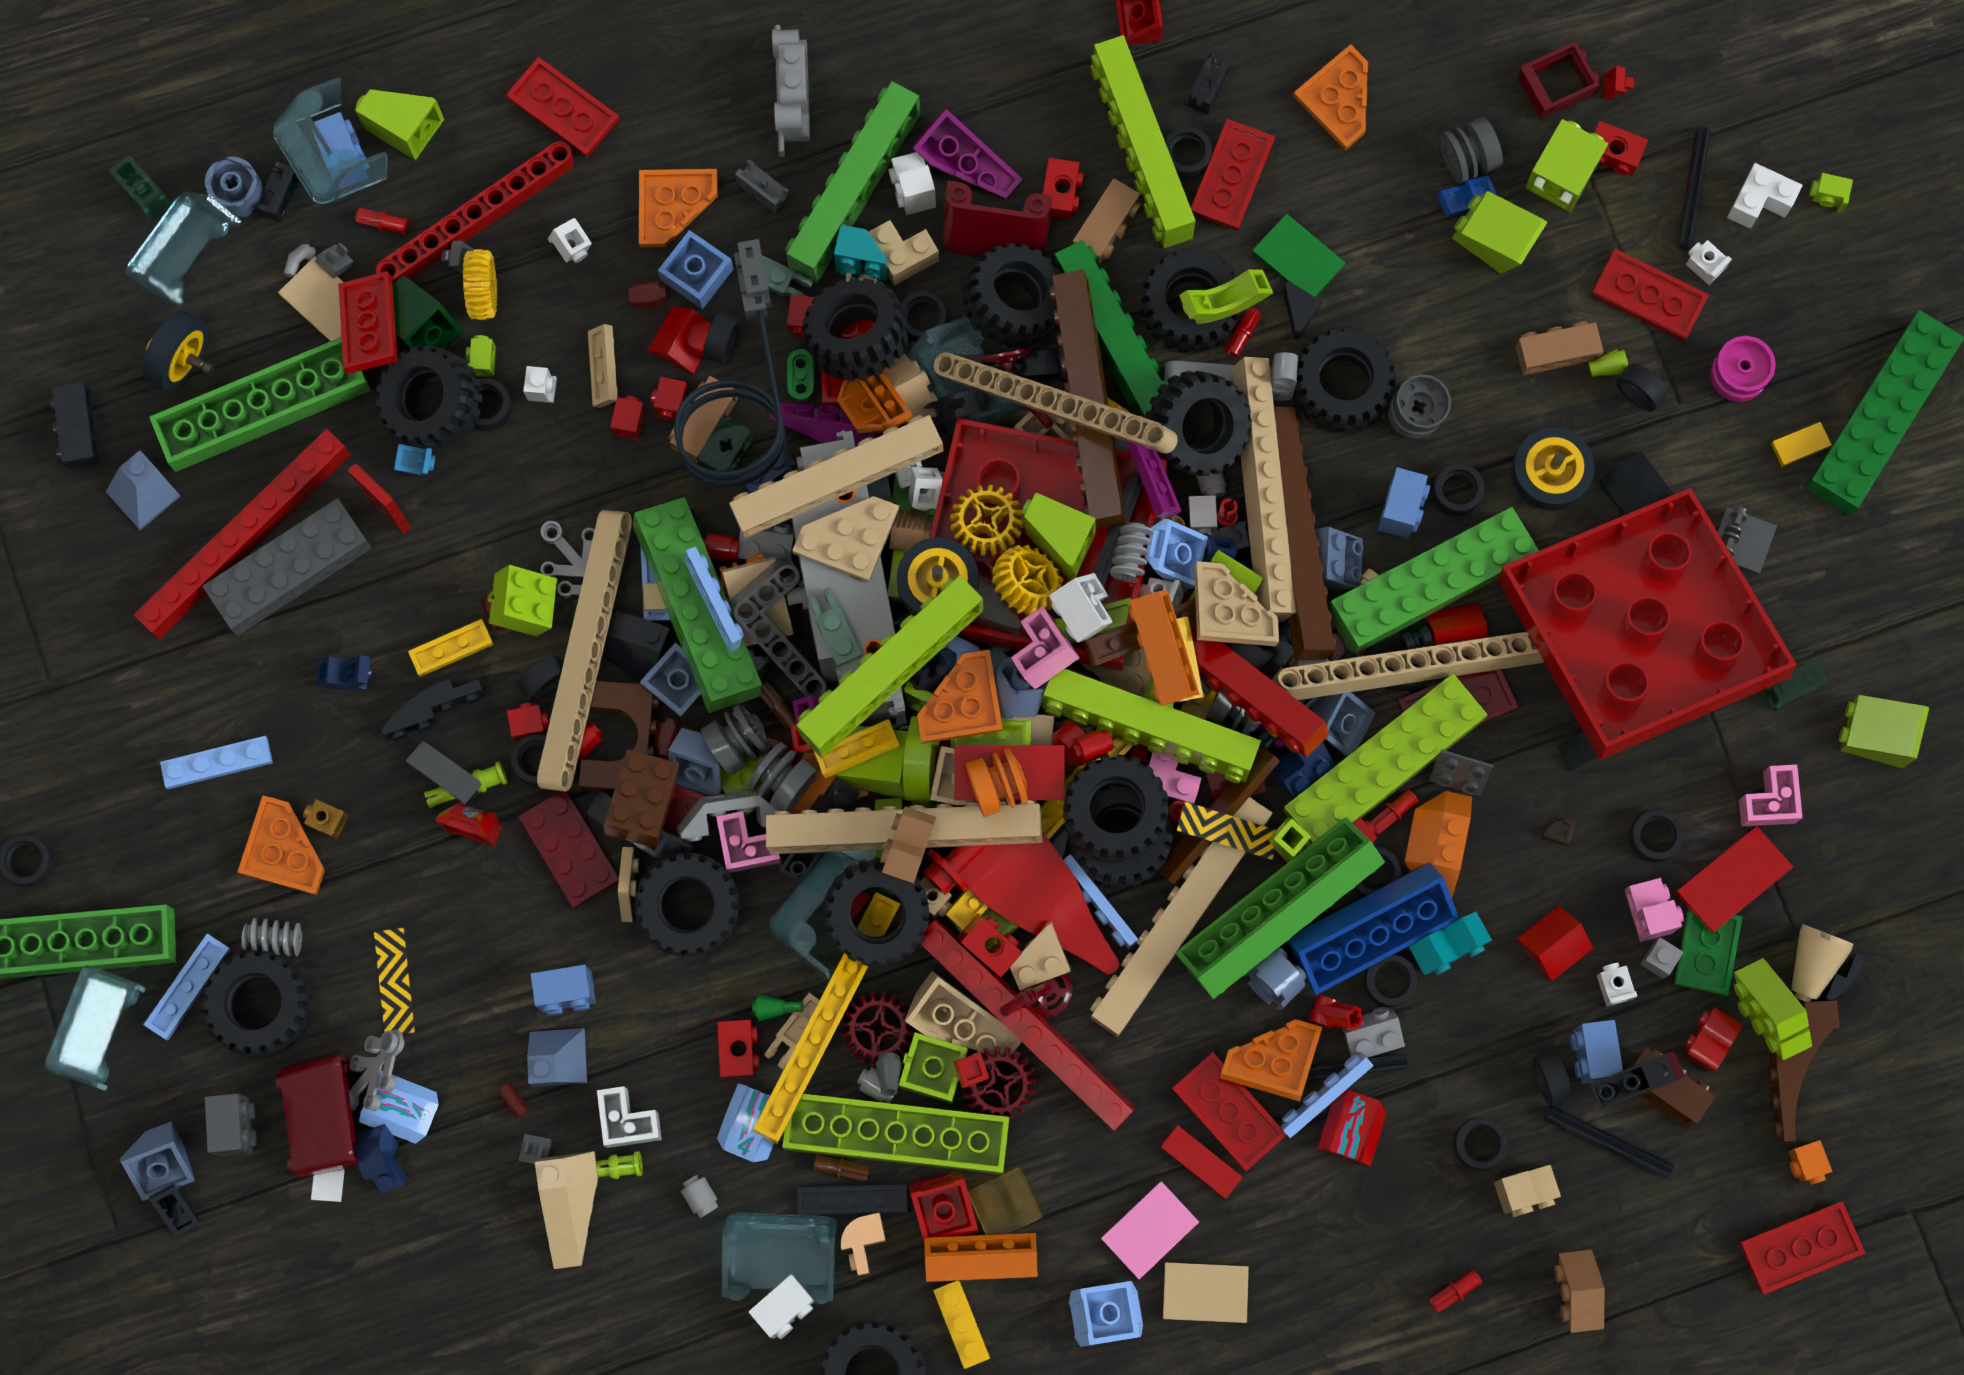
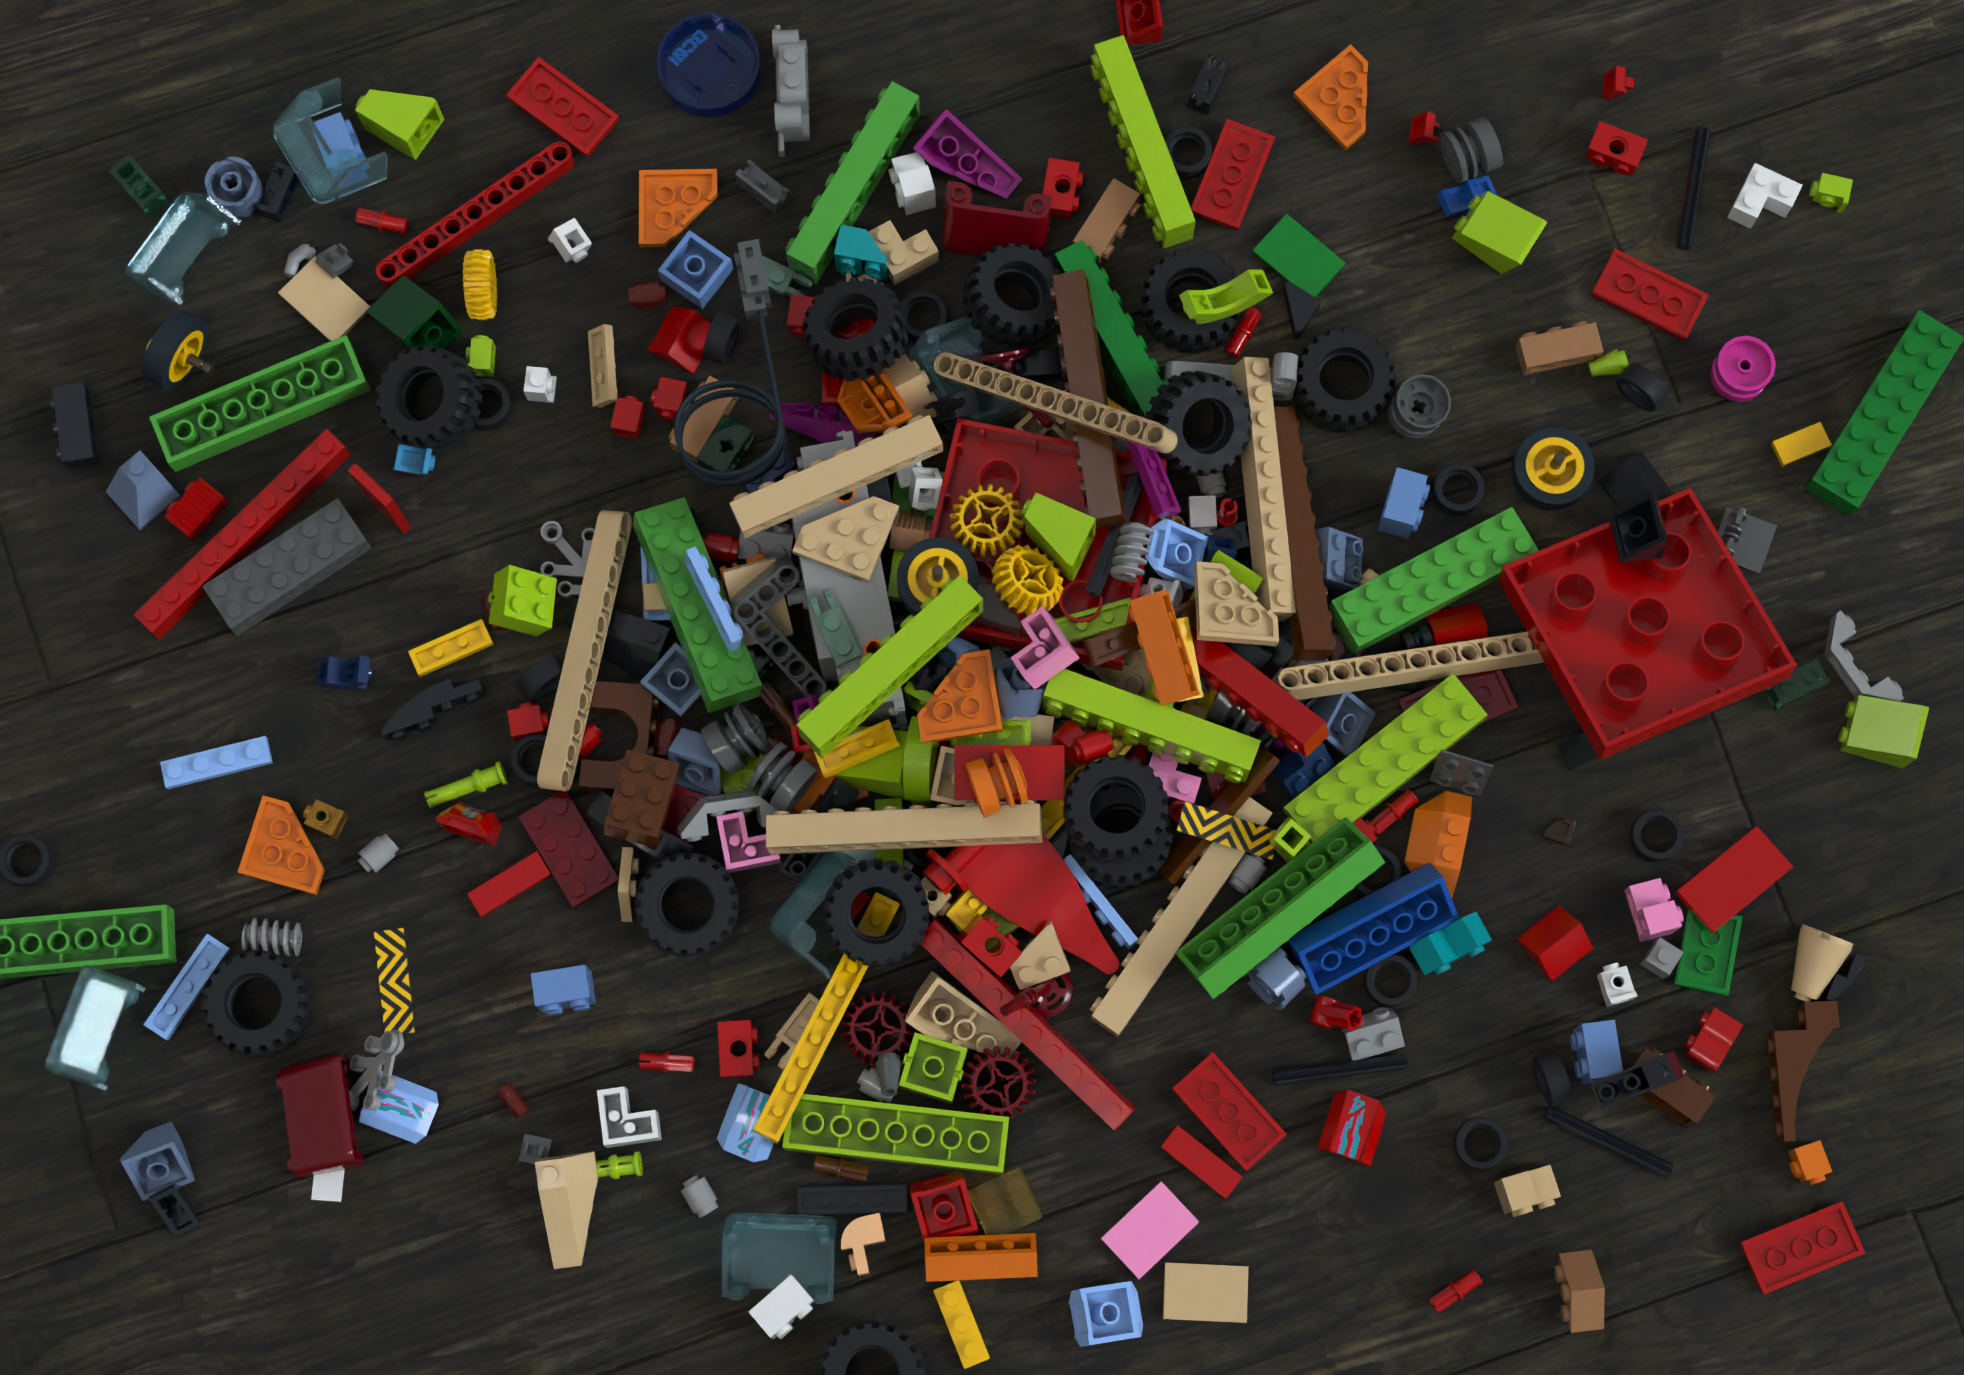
dark grey brick [205,1094,257,1157] -> none
red plate [338,271,398,374] -> none
dark blue brick [356,1124,407,1193] -> none
dark grey tile [406,741,482,805] -> none
dark grey tile [441,241,474,274] -> none
sand blue slope [527,1028,587,1087] -> none
green cone [752,994,804,1022] -> none
green plate [787,349,814,403] -> none
medium nougat brick [880,806,936,883] -> none
red tile [953,1052,989,1088] -> none
white brick [1049,573,1113,643] -> none
orange plate [1220,1019,1322,1102] -> none
light blue plate [1280,1053,1374,1138] -> none
dark red window [1517,41,1600,120] -> none
lime slope [1525,119,1608,213] -> none
white brick [1686,240,1732,285] -> none
lime piece [1734,958,1812,1061] -> none
bright pink brick [1739,765,1803,826] -> none
none -> red brick [165,477,229,541]
none -> light grey brick [358,834,399,873]
none -> red tile [467,851,551,918]
none -> red axle [639,1051,695,1073]
none -> clear blue piece [657,12,761,117]
none -> light grey brick [1228,853,1267,894]
none -> red tile [1408,111,1441,145]
none -> black slope [1609,492,1668,563]
none -> light grey slope [1824,611,1904,702]

